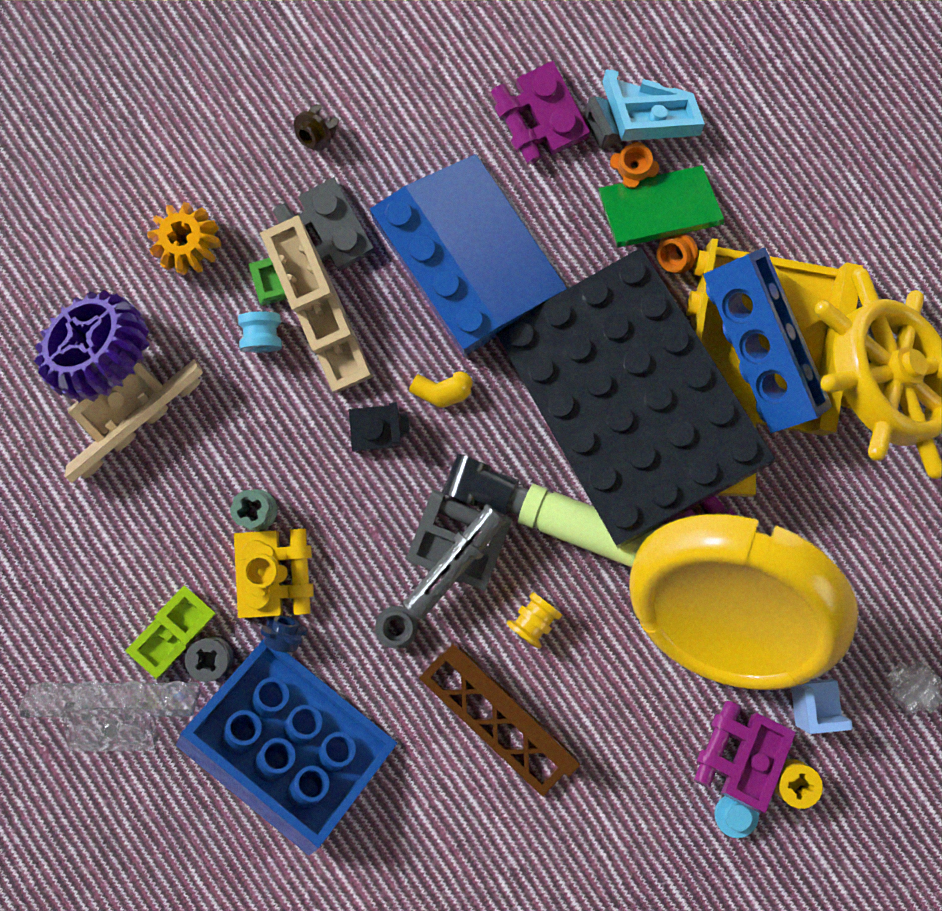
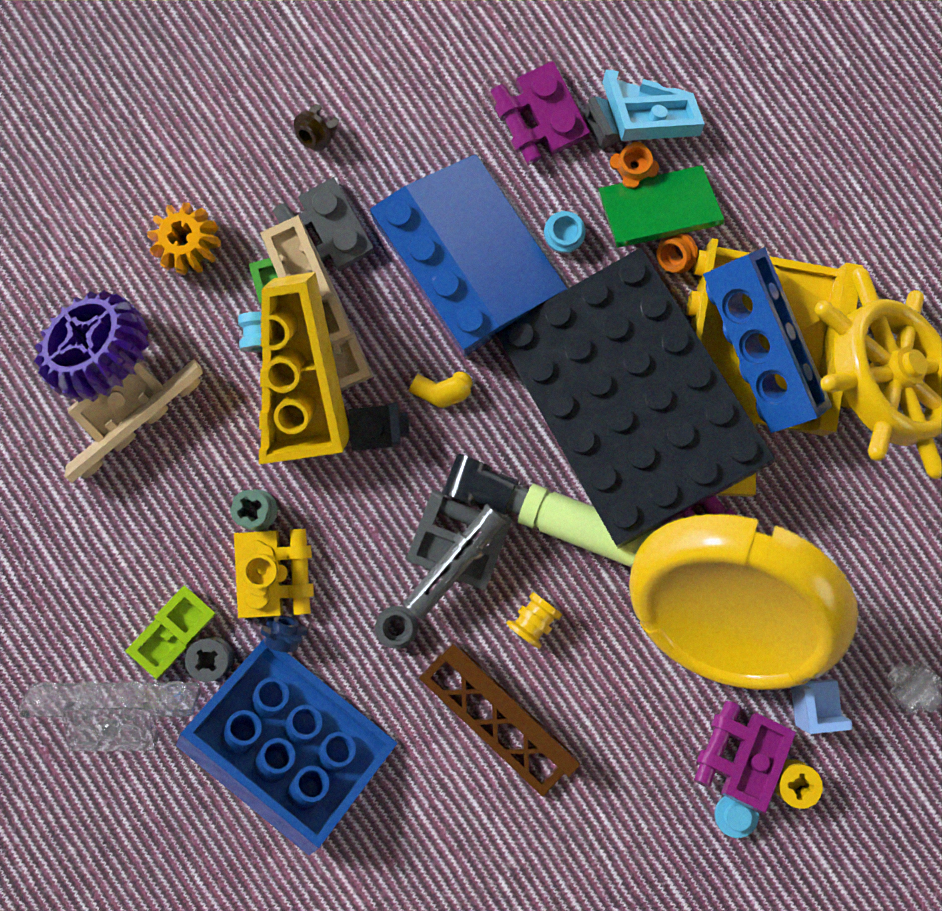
none -> yellow wedge [259,272,350,465]
none -> medium azure plate [544,211,586,253]

